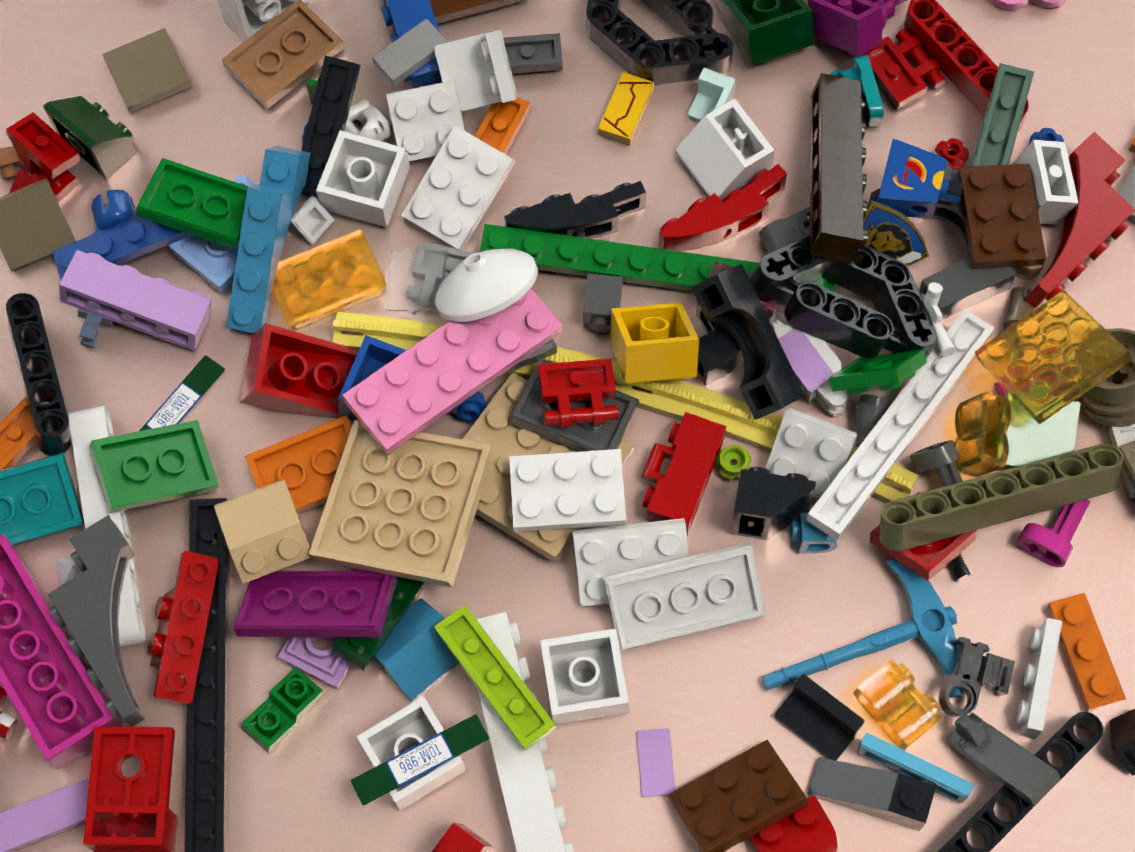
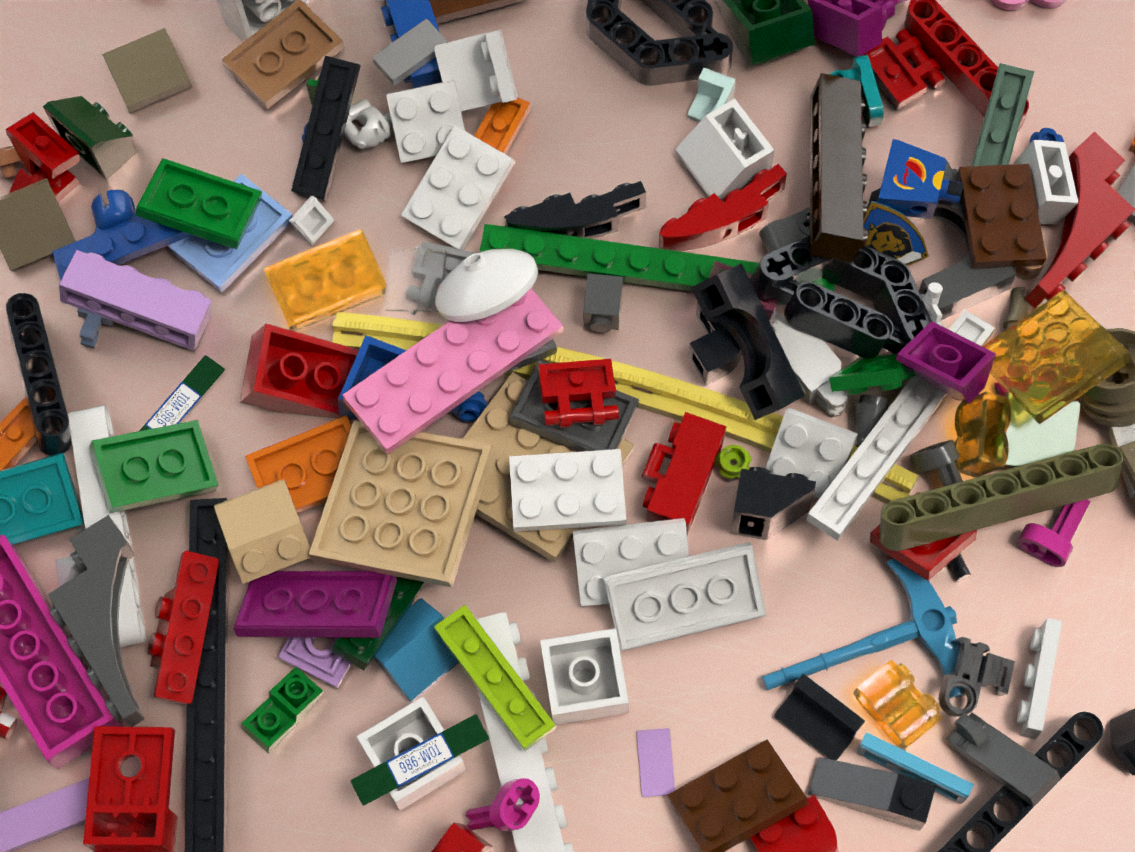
dark azure arch [226,146,311,333] -> none
white brick [316,130,410,227] -> none
dark grey hinge [503,33,563,74] -> none
yellow tile [598,72,654,145] -> none
yellow brick [610,302,699,384] -> none
lavender sticker [778,328,834,391] -> none
dark azure plate [790,509,837,554] -> none
red plate [935,138,969,170] -> none
orange plate [1047,593,1126,712] -> none
none -> dark pink piece [465,778,540,831]
none -> magenta slope [896,321,996,405]

